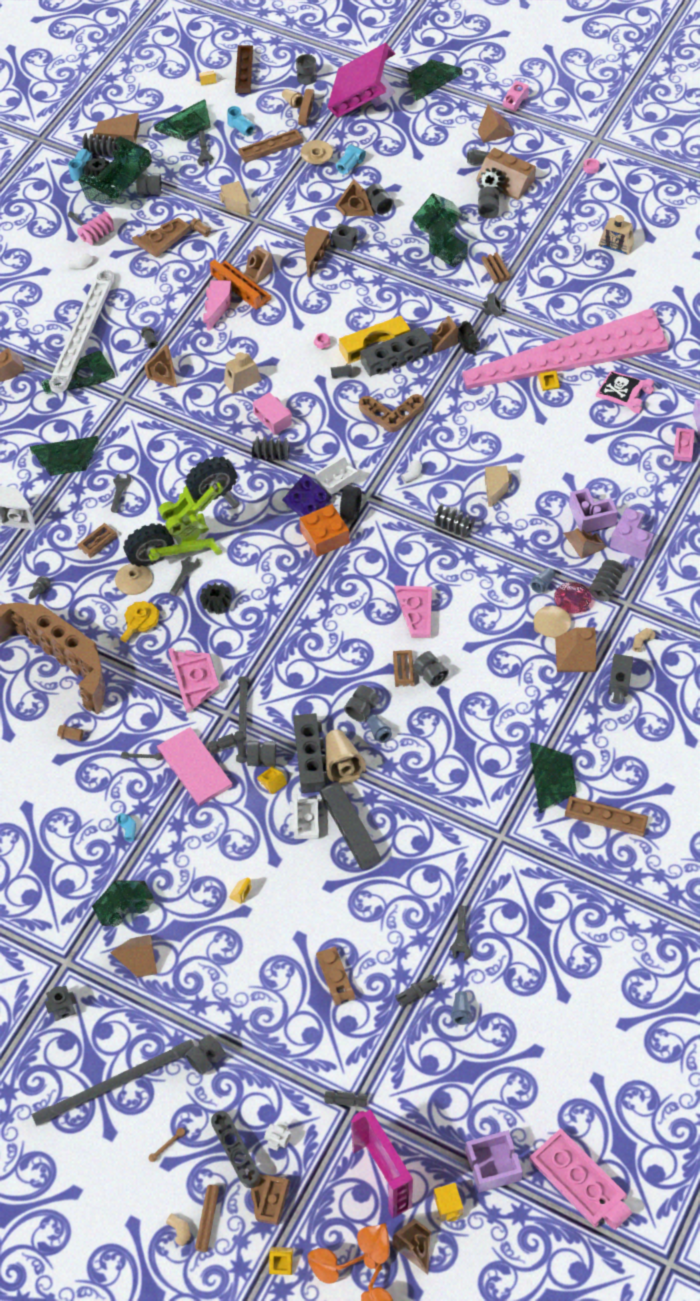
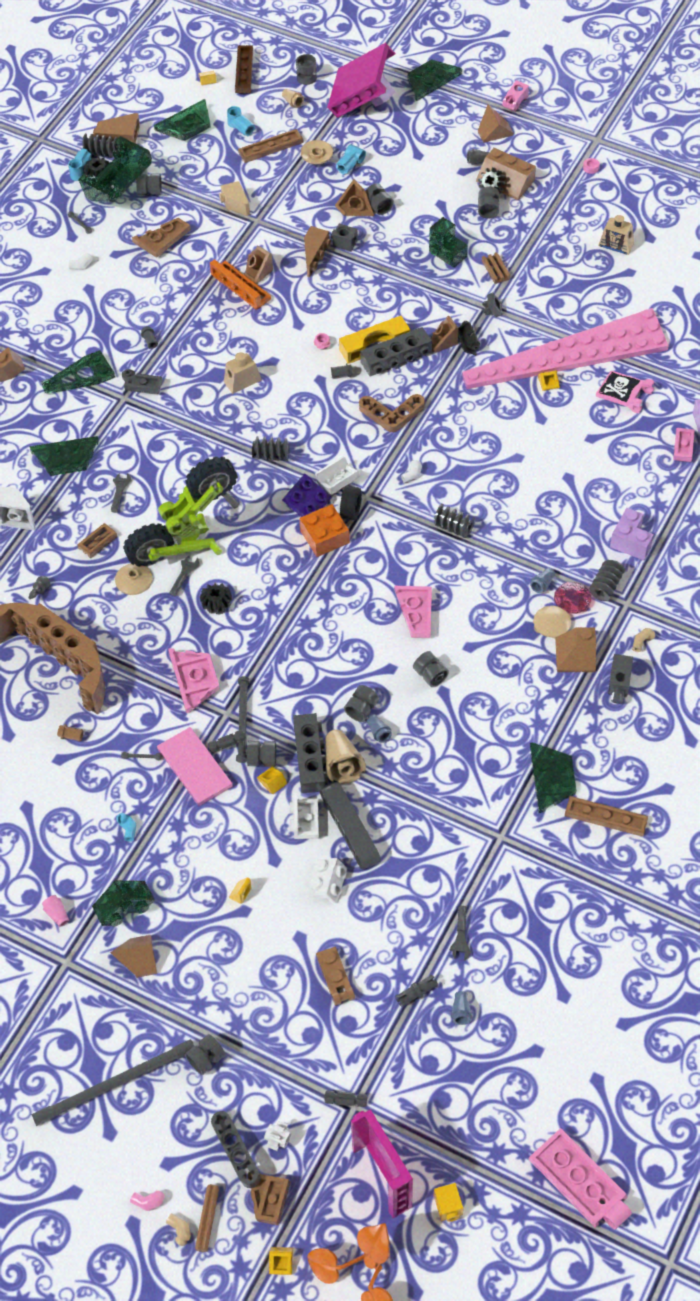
dark grey brick [45,986,77,1021] -> none
white plate [49,269,114,393] -> none
bright pink piece [77,211,114,245] -> none
yellow piece [120,601,160,643] -> none
medium nougat slope [144,345,177,387] -> none
medium nougat hinge [148,1128,185,1162] -> none
medium nougat pin [190,218,211,237] -> none
dark grey piece [197,131,214,167] -> none
bright pink slope [203,280,232,330] -> none
bright pink brick [253,392,292,435] -> none
medium nougat beam [298,89,315,126] -> none
medium nougat tile [393,650,414,687] -> none
medium nougat slope [393,1219,432,1275] -> none
clear green brick [412,193,462,235] -> none
lavender piece [465,1130,523,1193] -> none
tan slope [484,465,512,507] -> none
medium nougat slope [563,528,607,559] -> none
lavender brick [569,488,618,532] -> none
none -> bright pink cone [42,895,69,927]
none -> dark grey hinge [122,369,163,394]
none -> bright pink arm [130,1190,165,1211]
none -> white bracket [306,858,347,904]

